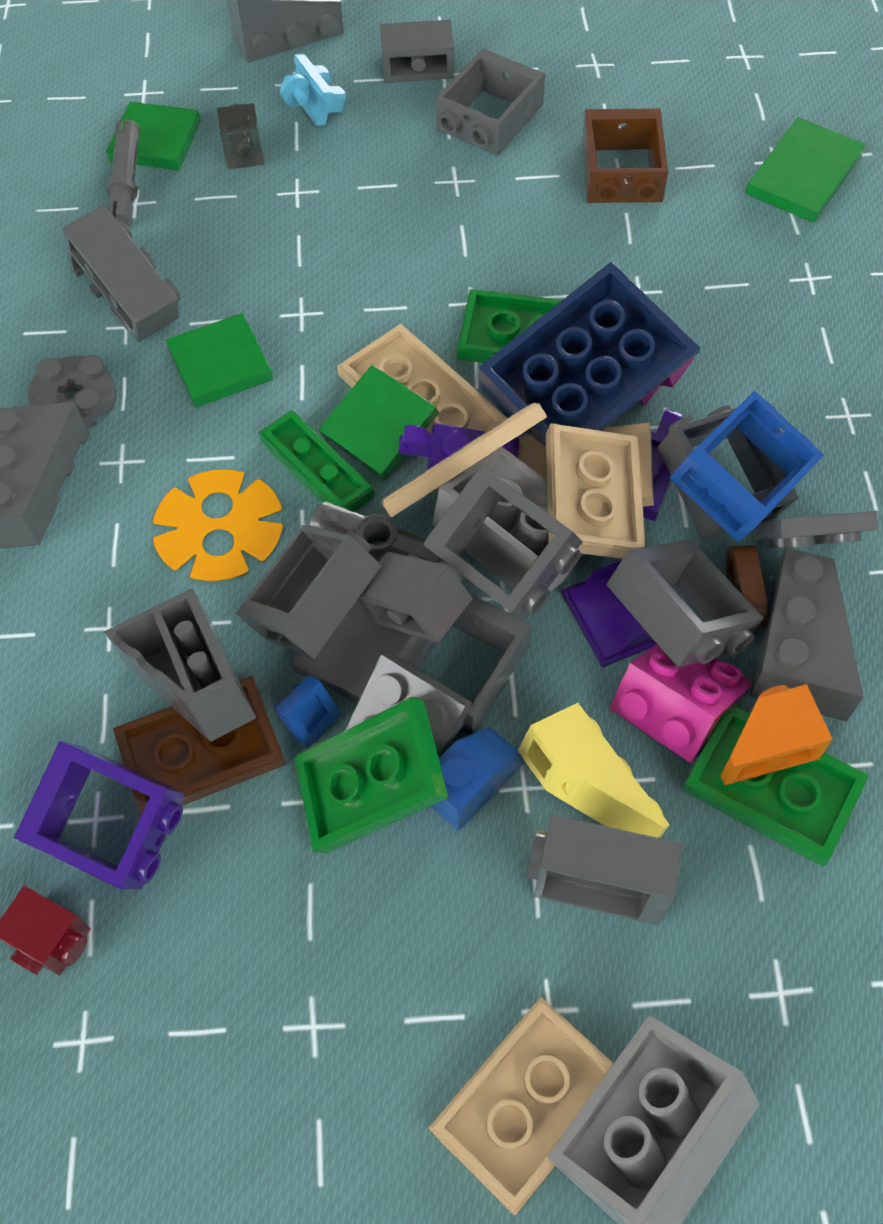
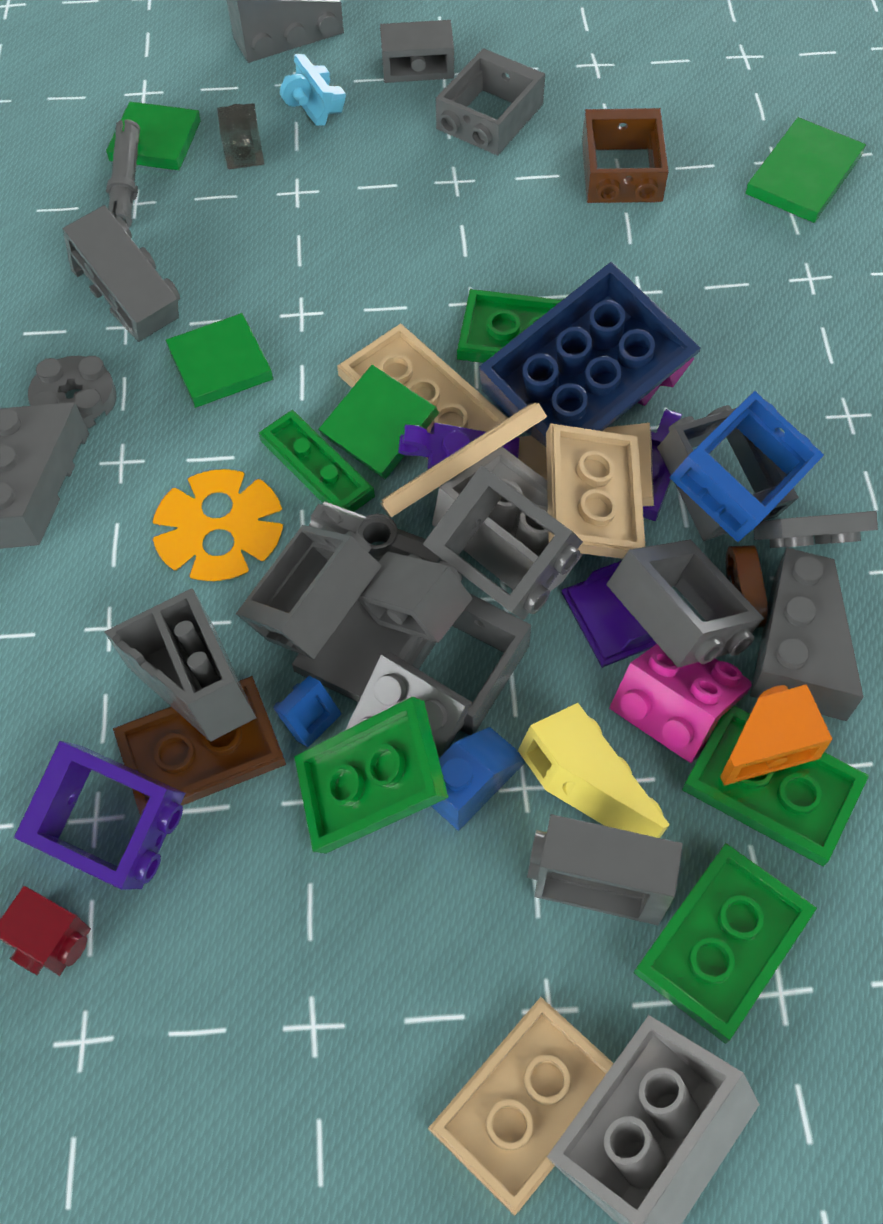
none -> green plate [633,843,817,1044]

